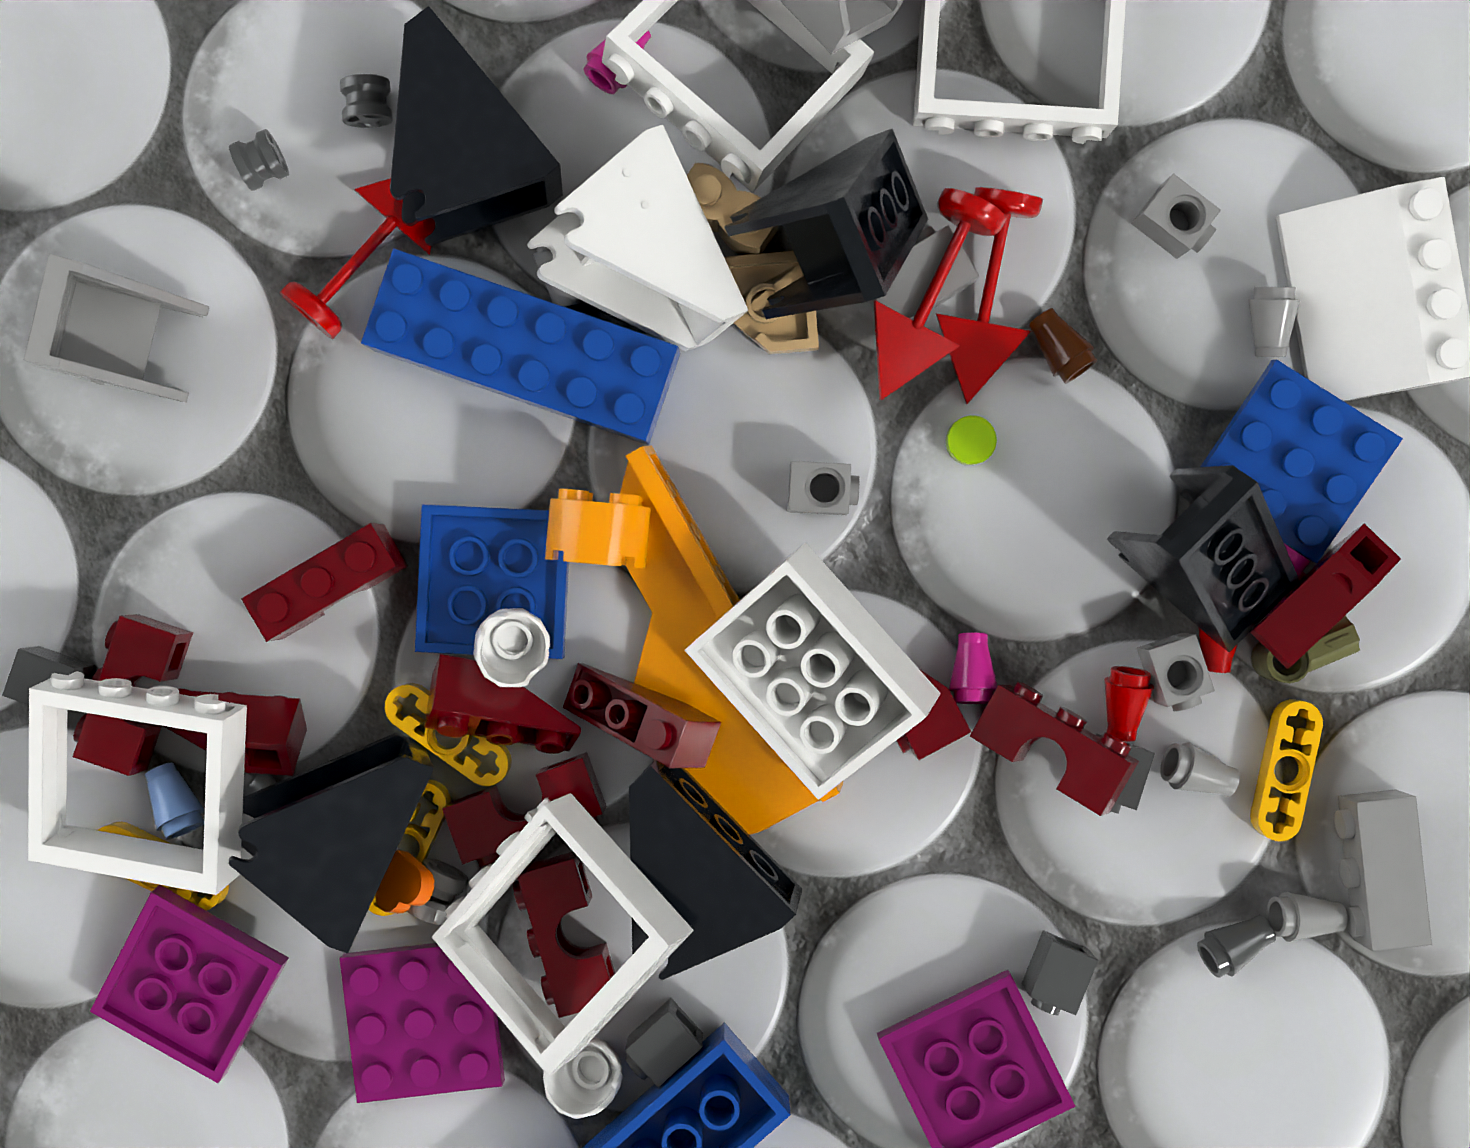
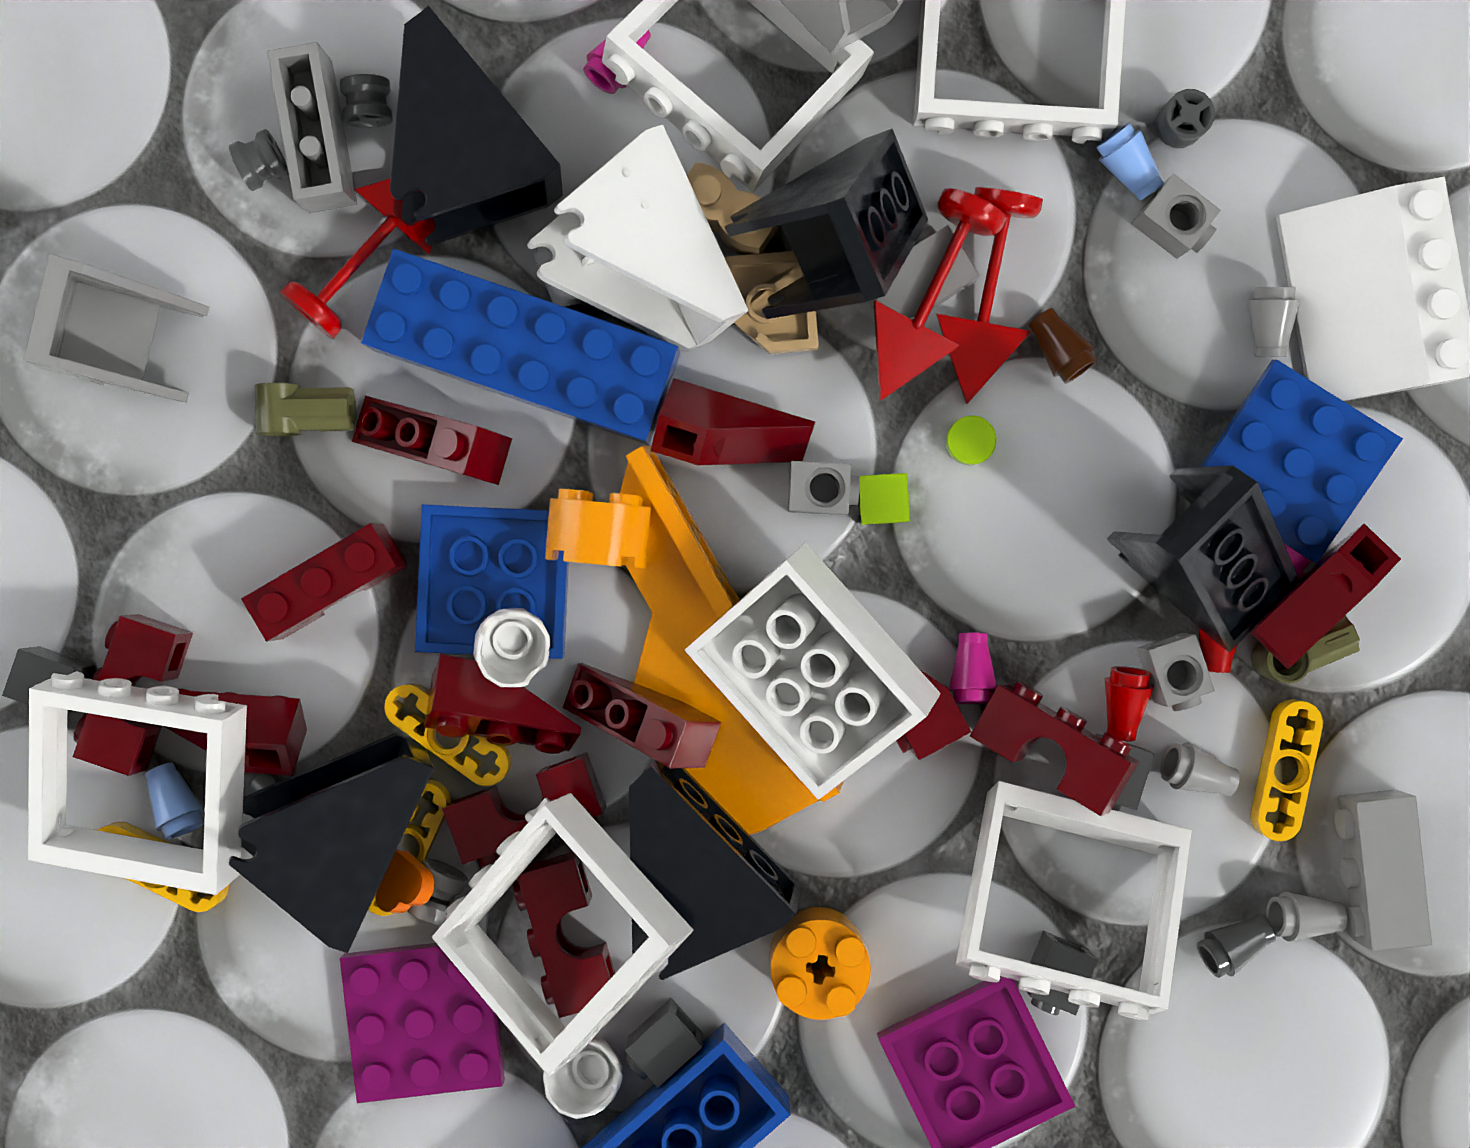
magenta plate [90,885,289,1084] -> none
none -> olive piece [255,383,357,436]
none -> light grey brick [267,42,358,213]
none -> dark red slope [352,395,513,485]
none -> dark red slope [651,378,815,466]
none -> light orange brick [769,907,871,1020]
none -> lime tile [858,473,910,525]
none -> white window [956,781,1192,1020]
none -> light blue cone [1096,123,1164,200]
none -> dark grey wheel [1156,89,1215,148]

